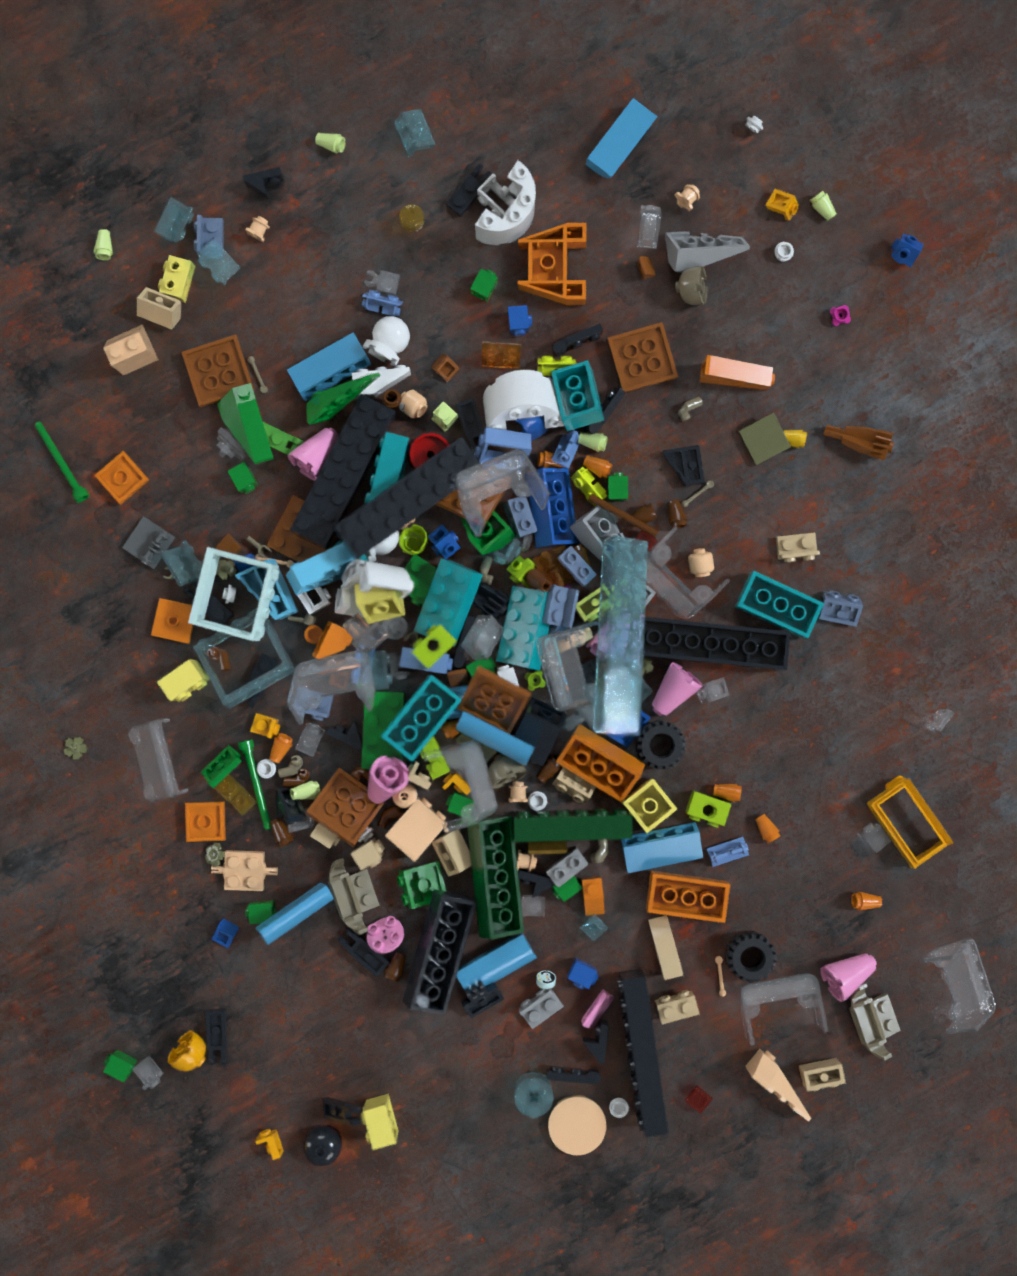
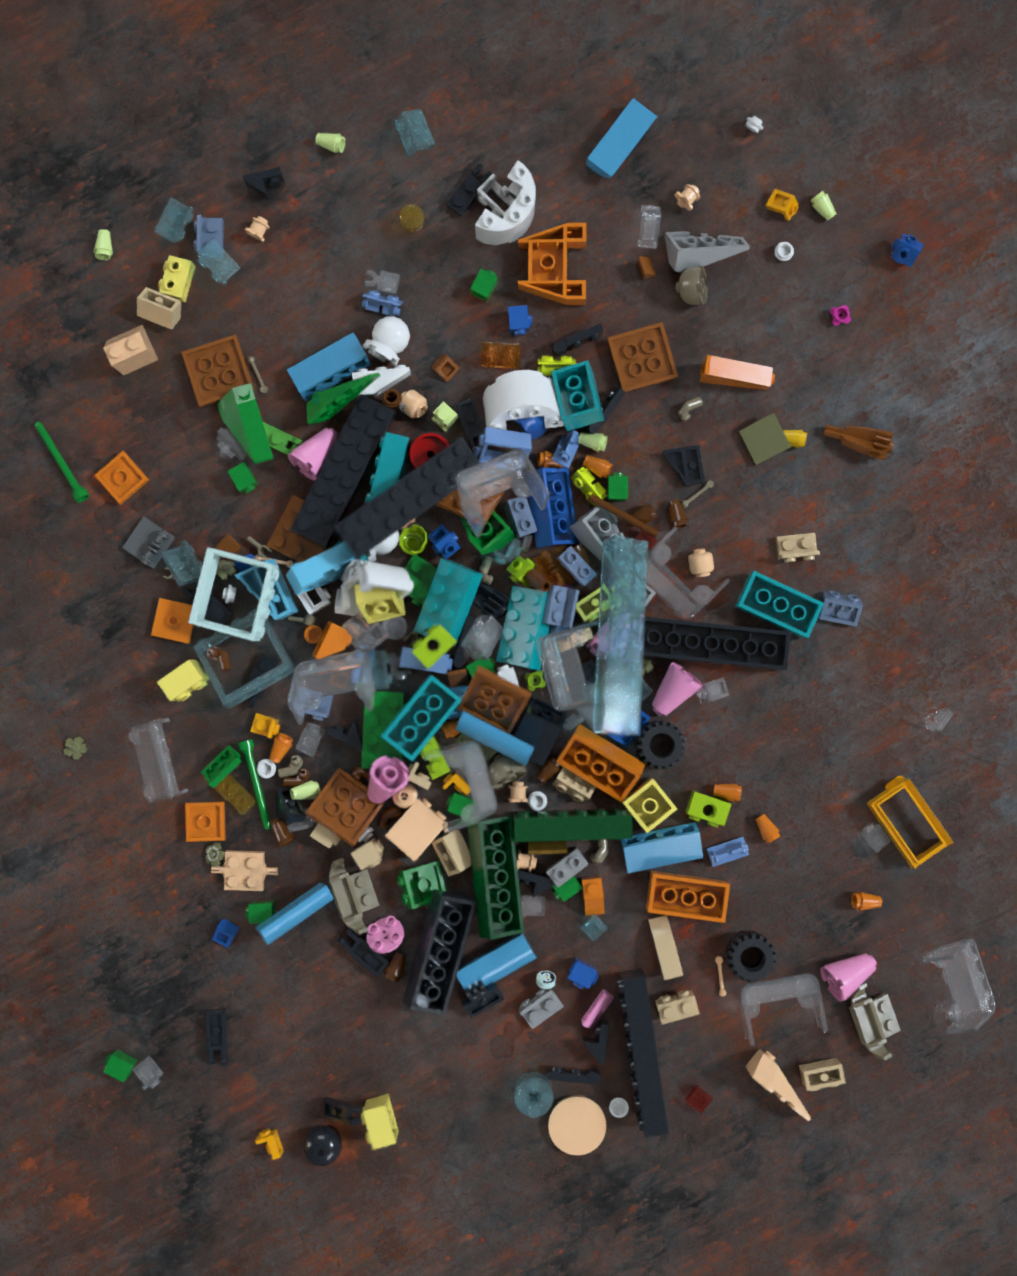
light orange cylinder [167,1030,206,1071] -> none

